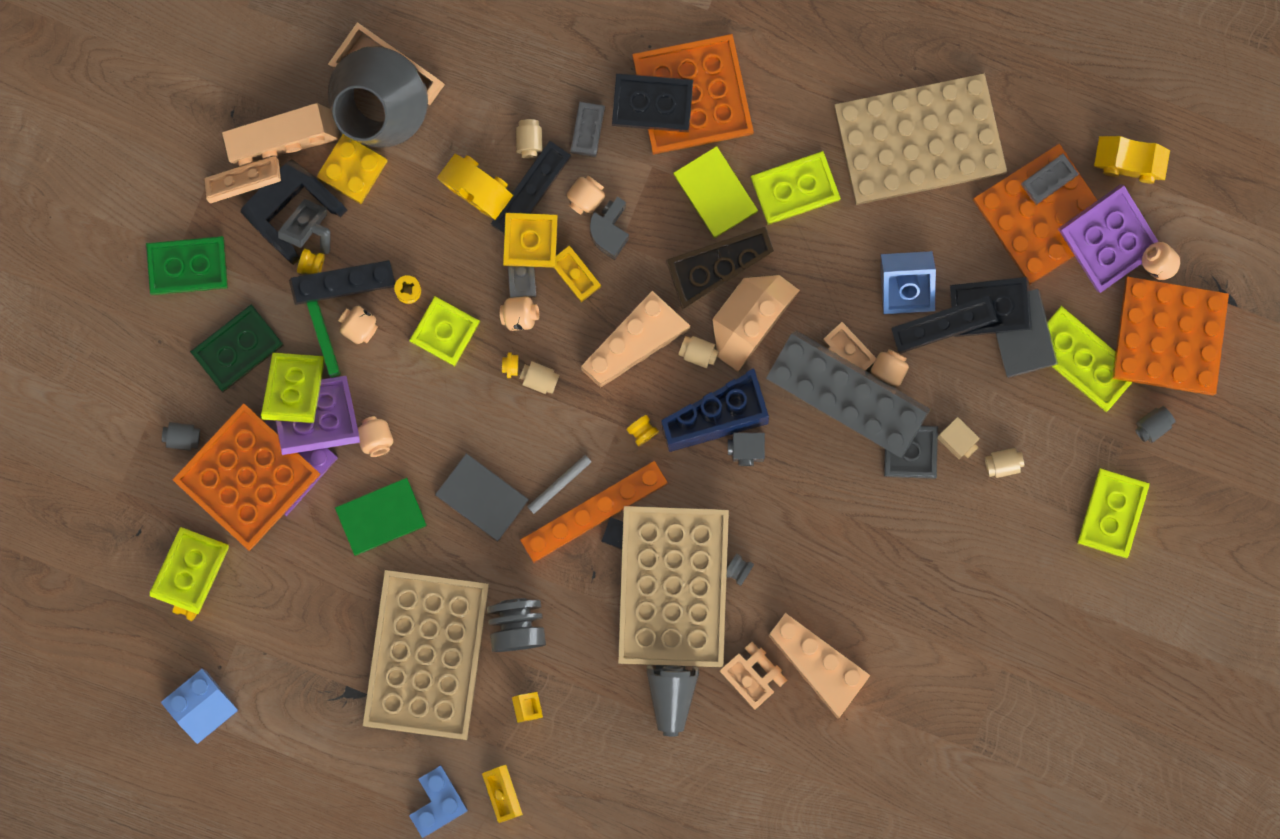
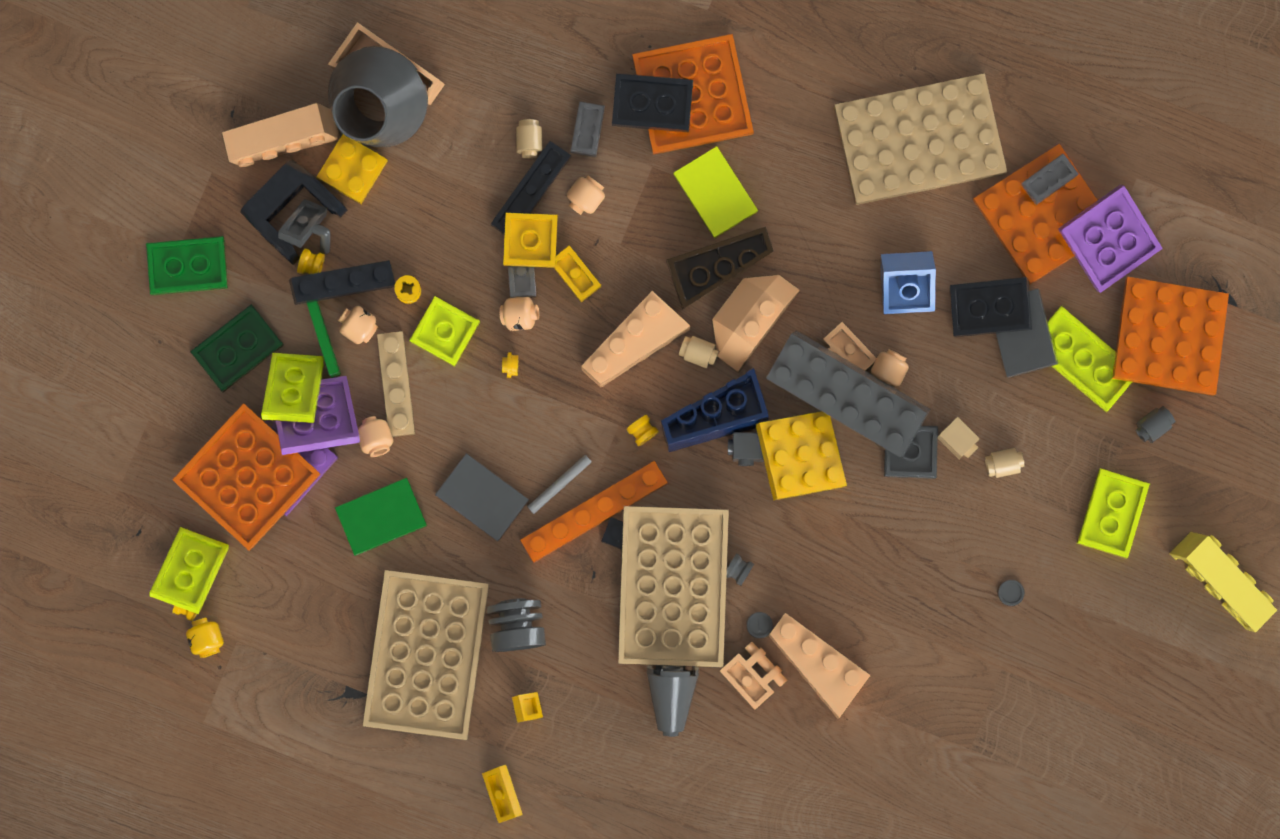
medium blue slope [161,669,239,744] -> none
dark grey brick [162,422,200,451] -> none
light nougat tile [205,156,281,203] -> none
medium blue plate [409,766,468,838] -> none
yellow brick [437,154,513,220] -> none
tan brick [519,361,559,394] -> none
dark grey brick [590,196,629,260] -> none
neon yellow tile [750,151,841,225] -> none
black plate [891,295,998,354] -> none
yellow brick [1094,136,1170,184] -> none
light nougat head [1142,242,1180,280] -> none
none -> yellow head [186,618,224,658]
none -> tan plate [377,331,415,437]
none -> dark grey piece [747,612,773,638]
none -> yellow plate [756,411,847,501]
none -> dark grey piece [998,580,1025,606]
none -> light yellow wedge [1169,532,1277,632]

